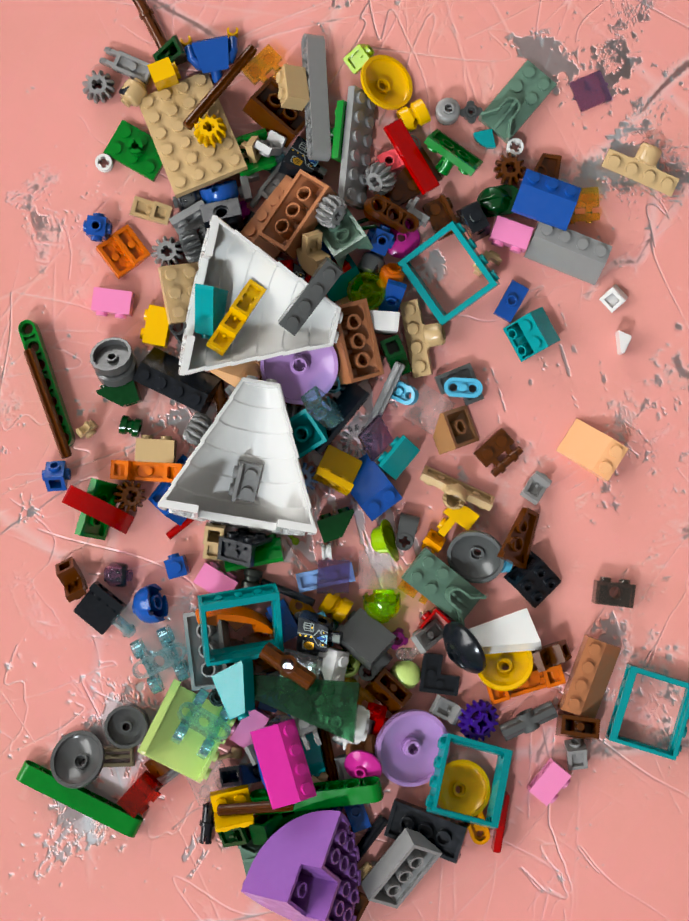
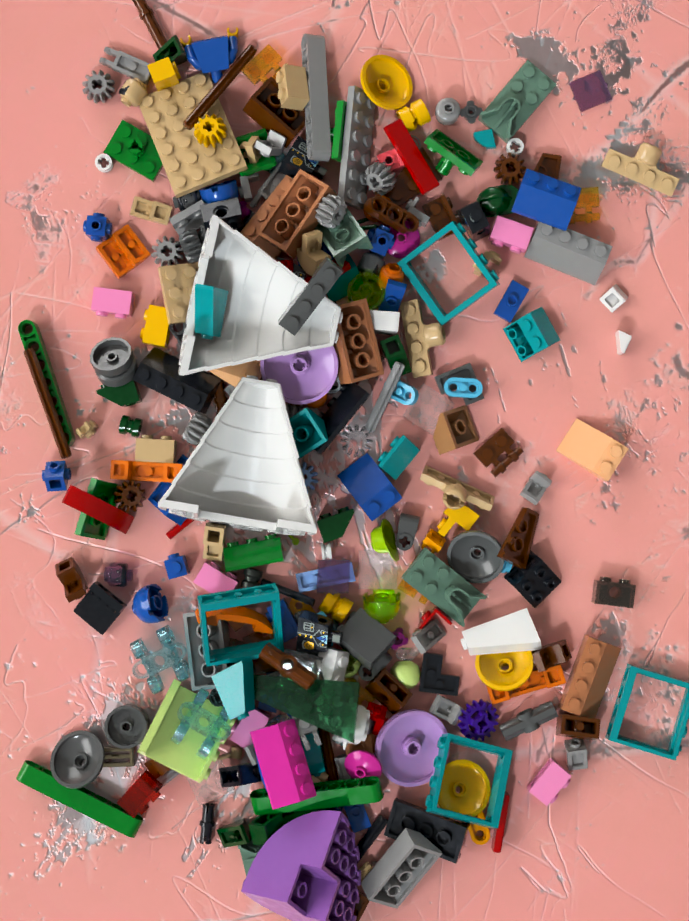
clear light blue pin [111,614,136,638] -> none
yellow slope [206,279,267,356] -> none
yellow bracket [210,784,254,832] -> none
black bracket [217,528,272,568] -> none
reddish brown axle [217,801,294,816] -> none
light grey bracket [228,460,262,503] -> none
clear light blue piece [301,386,344,431] -> none
yellow bracket [312,445,362,496] -> none
lime bracket [343,44,375,74] -> none
clear purple piece [358,415,393,461] -> none
black dish [443,621,486,674] -> none

